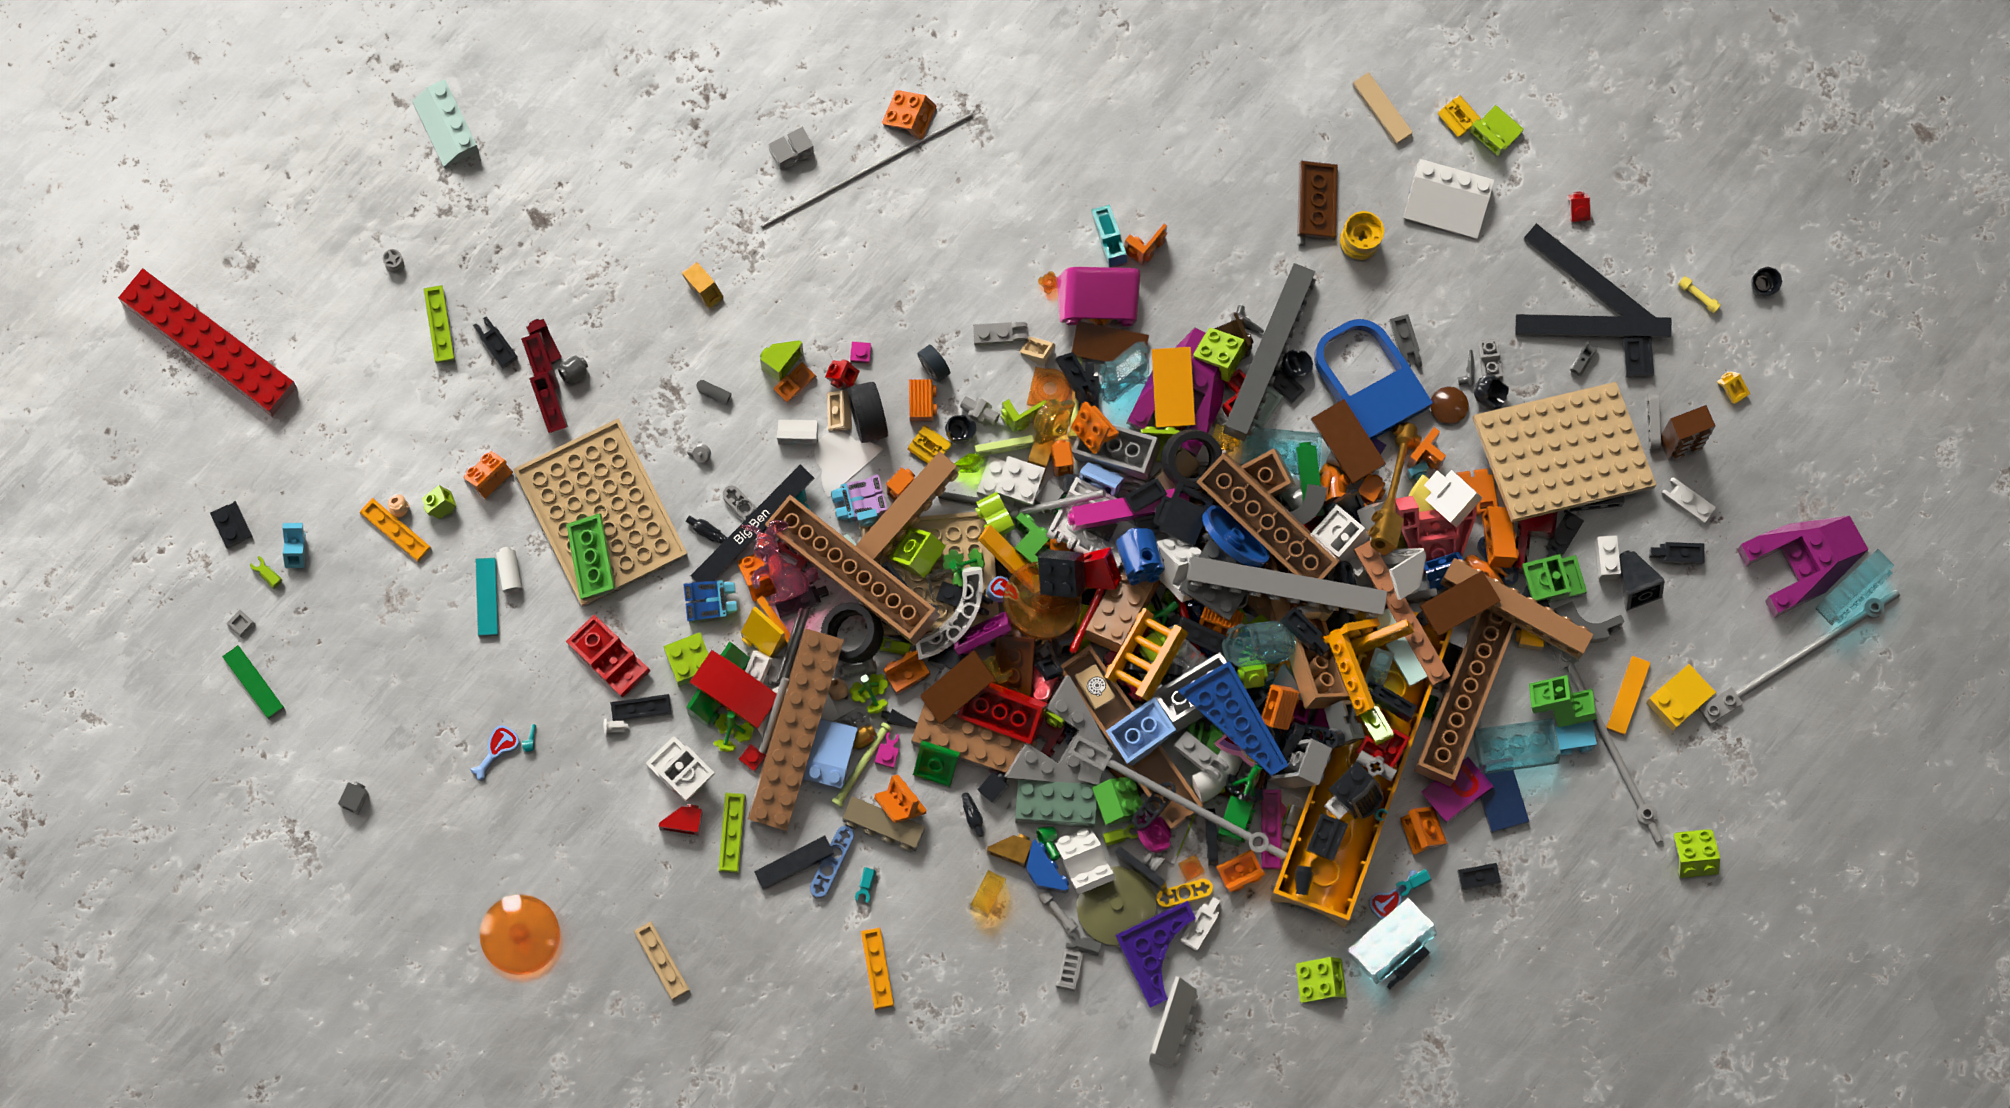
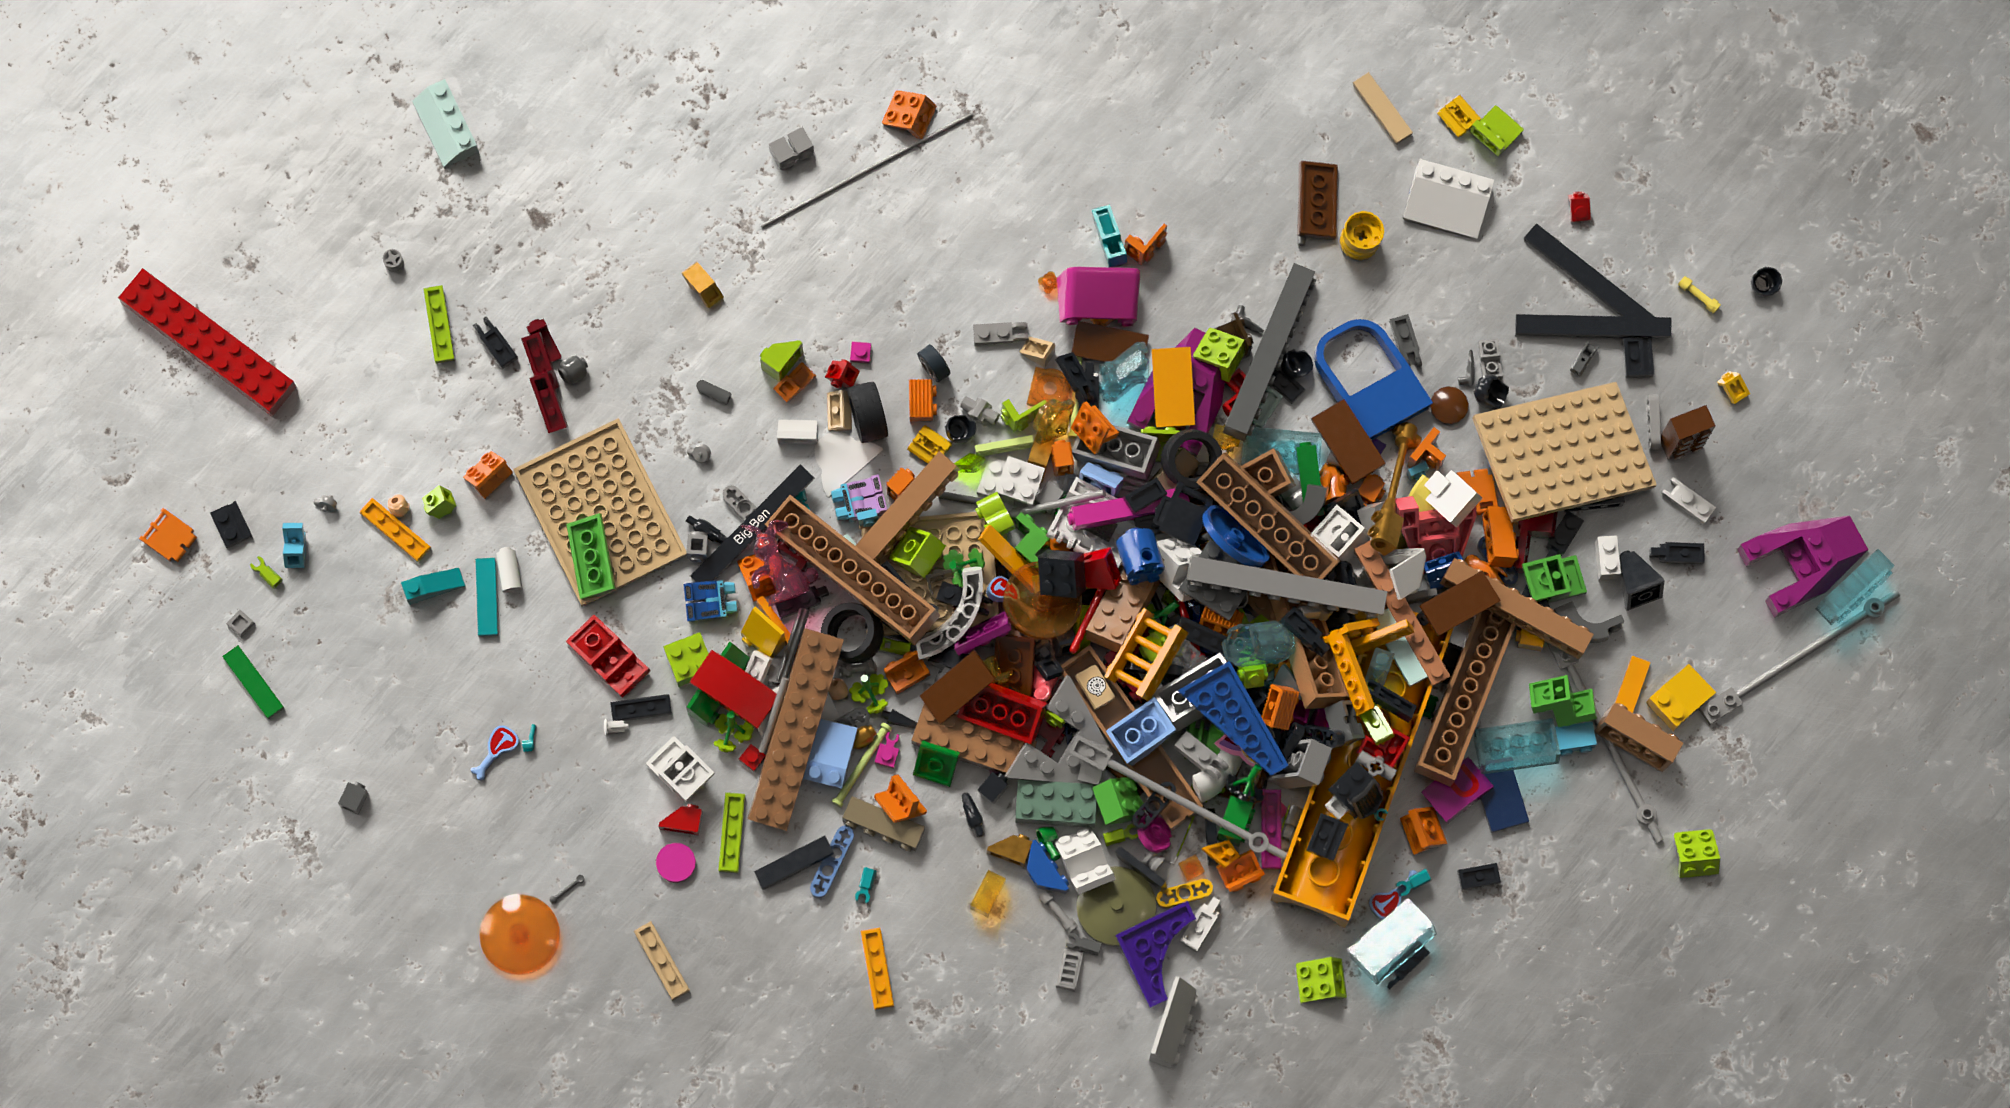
black cone [1294,866,1314,895] -> none
none -> orange plate [139,508,197,562]
none -> light grey piece [314,495,337,512]
none -> teal slope [401,568,465,605]
none -> dark grey hinge [549,875,584,904]
none -> dark pink tile [656,843,696,883]
none -> light grey brick [686,531,709,563]
none -> light orange piece [1202,840,1240,868]
none -> medium nougat brick [1595,703,1683,772]

